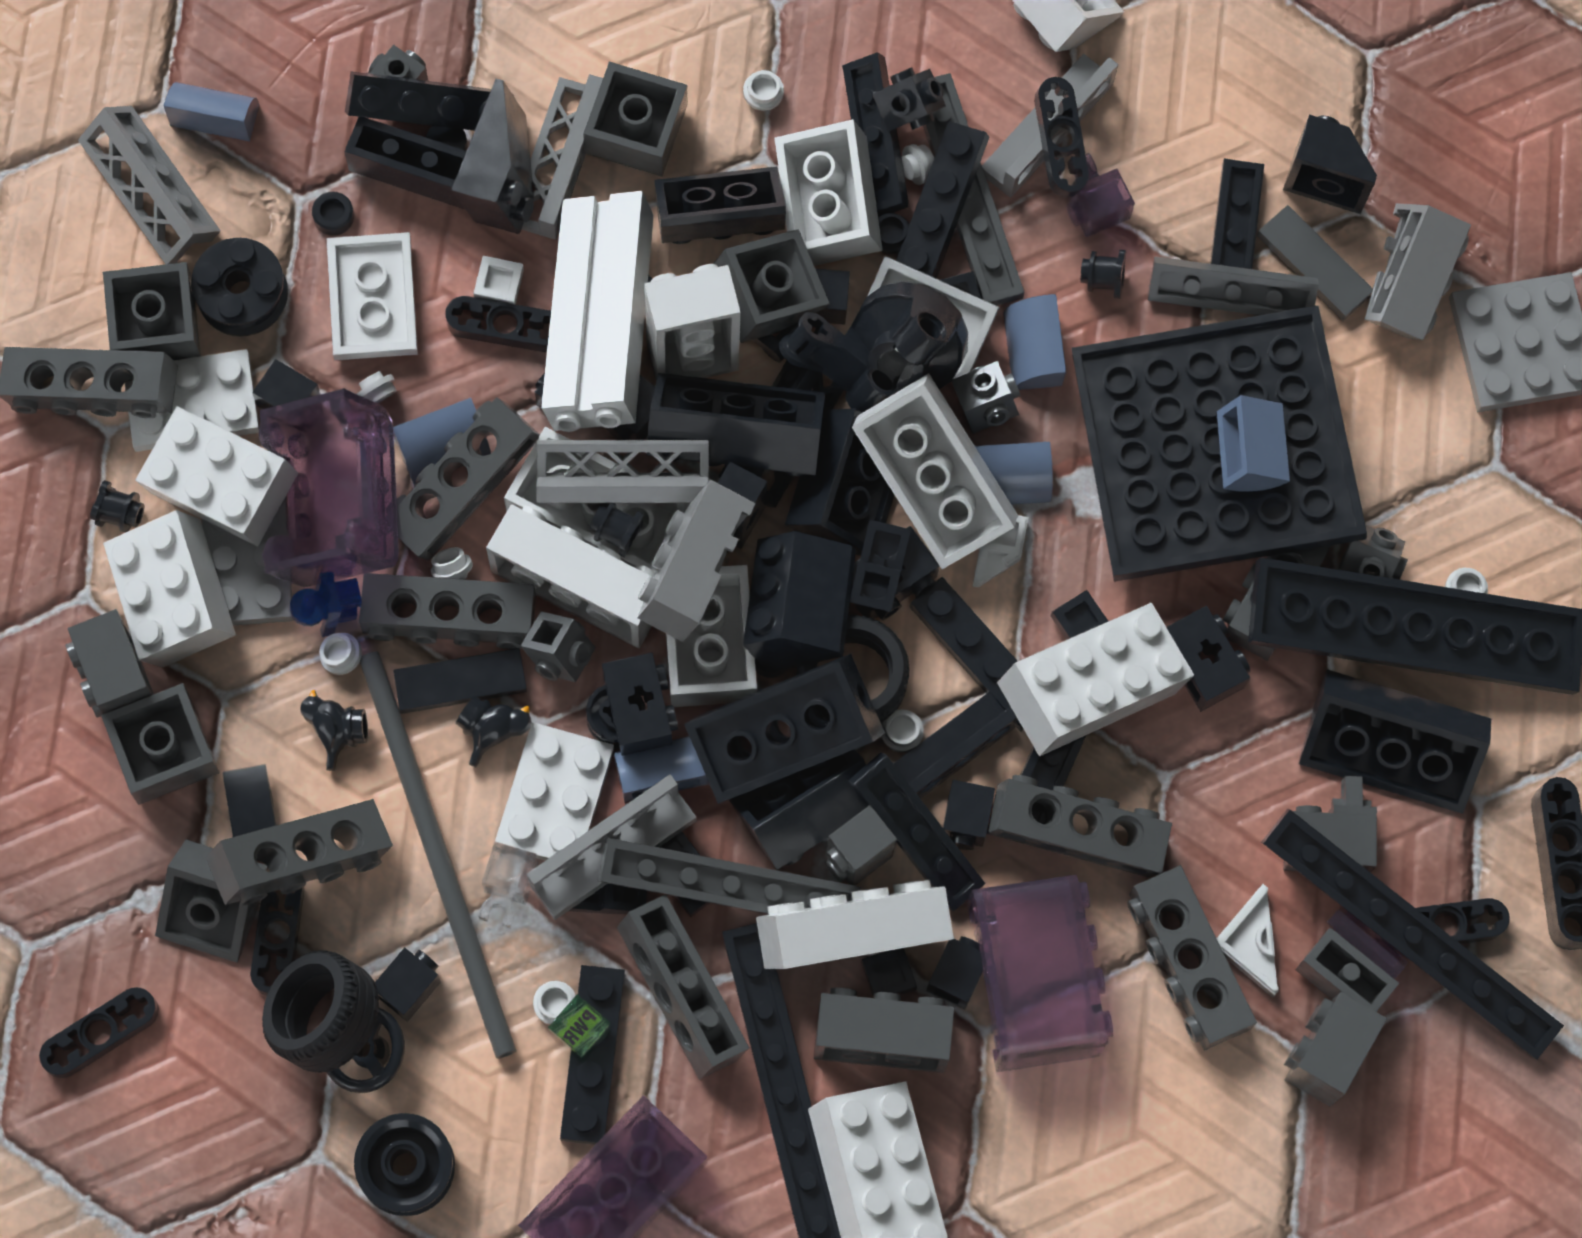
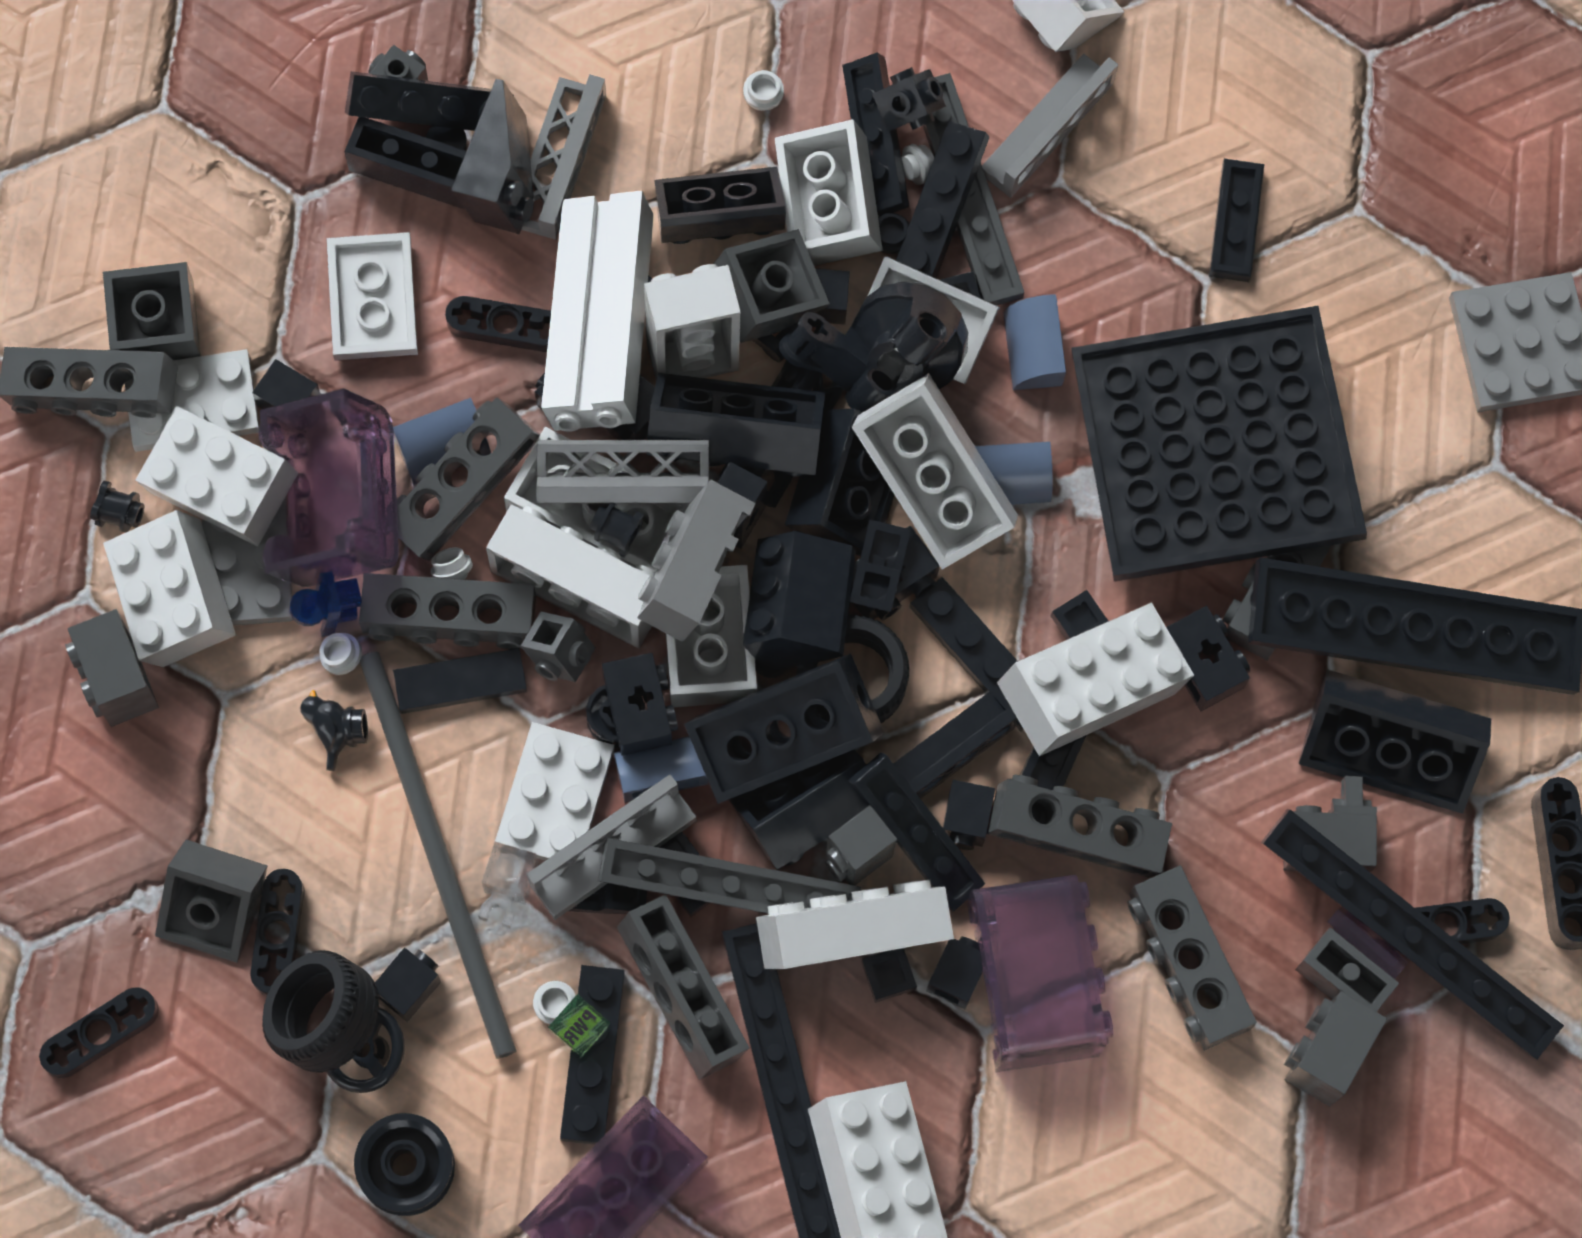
light grey fence [78,106,221,264] -> none
dark grey brick [101,683,220,805] -> none
sand blue brick [164,82,259,142] -> none
black wheel [191,238,288,337] -> none
dark grey brick [206,799,393,905] -> none
black slope [223,764,276,837] -> none
black tile [312,192,354,235] -> none
white plate [356,371,397,408] -> none
black animal [456,696,532,768] -> none
white plate [473,256,524,304] -> none
dark grey brick [583,61,688,177] -> none
dark grey brick [814,988,954,1073] -> none
white plate [881,709,924,752] -> none
dark grey brick [951,361,1021,434] -> none
white tile [973,515,1029,588] -> none
black beam [1034,77,1089,198] -> none
clear purple brick [1067,153,1135,237] -> none
black brick [1080,250,1126,299] -> none
dark grey plate [1148,256,1319,315] -> none
white tile [1216,884,1279,998] -> none
sand blue brick [1217,395,1290,491] -> none
dark grey tile [1257,205,1373,321] -> none
black slope [1283,114,1377,215] -> none
dark grey brick [1339,525,1408,580] -> none
light grey wedge [1365,203,1471,340] -> none
white plate [1445,567,1488,594] -> none

